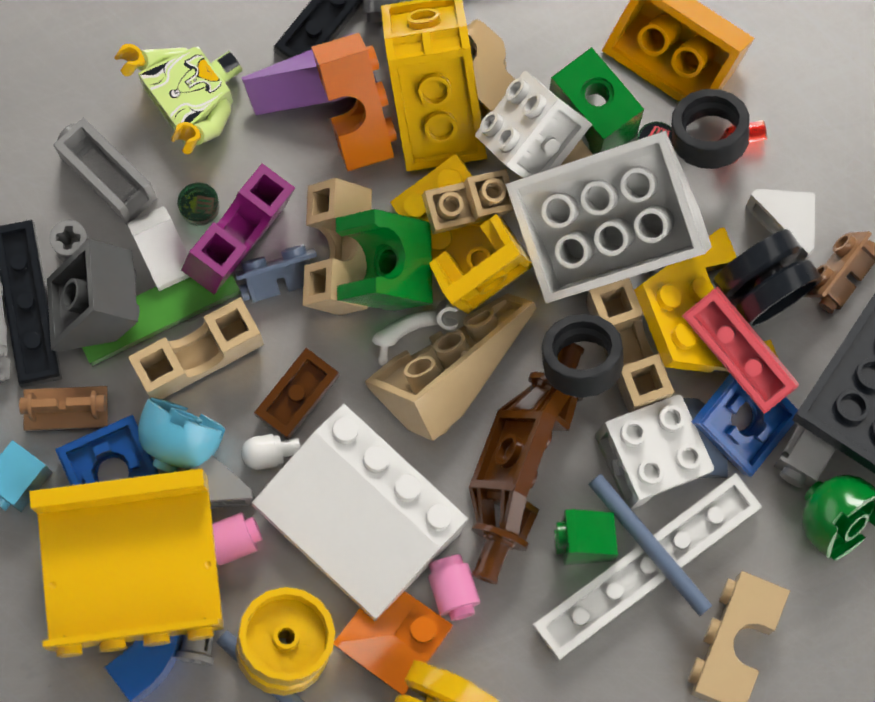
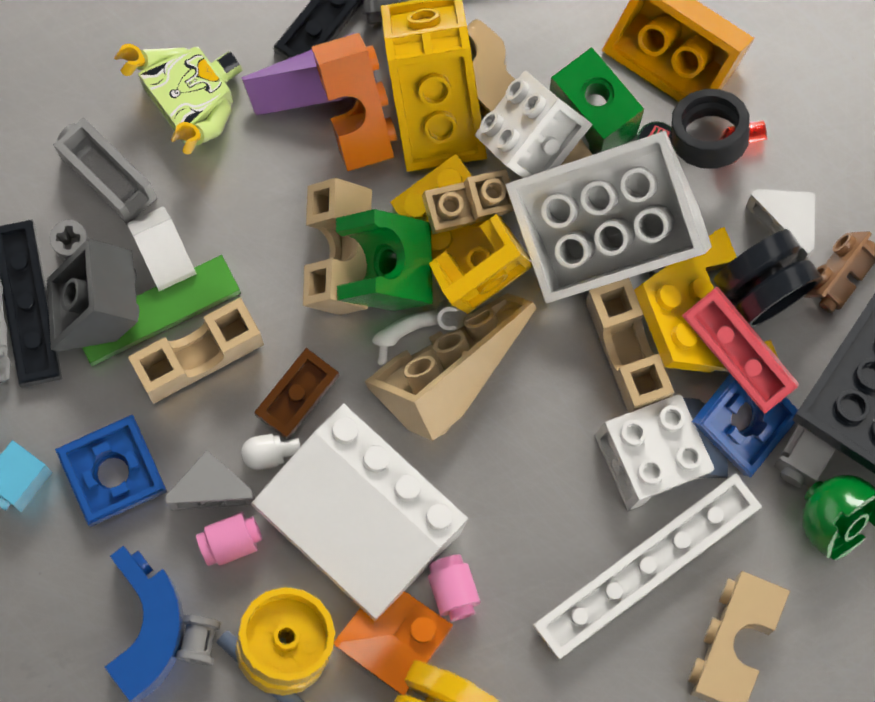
medium nougat hinge [19,386,108,431] -> none
yellow panel [29,468,224,658] -> none
medium azure cylinder [138,398,226,473] -> none
clear green tile [177,182,220,226] -> none
magenta arch [181,163,295,295] -> none
sand blue hinge [235,245,317,303] -> none
reddish brown plate [469,343,585,585] -> none
black tyre [541,314,624,398] -> none
green slope [554,509,618,565] -> none
sand blue bar [588,474,713,616] -> none

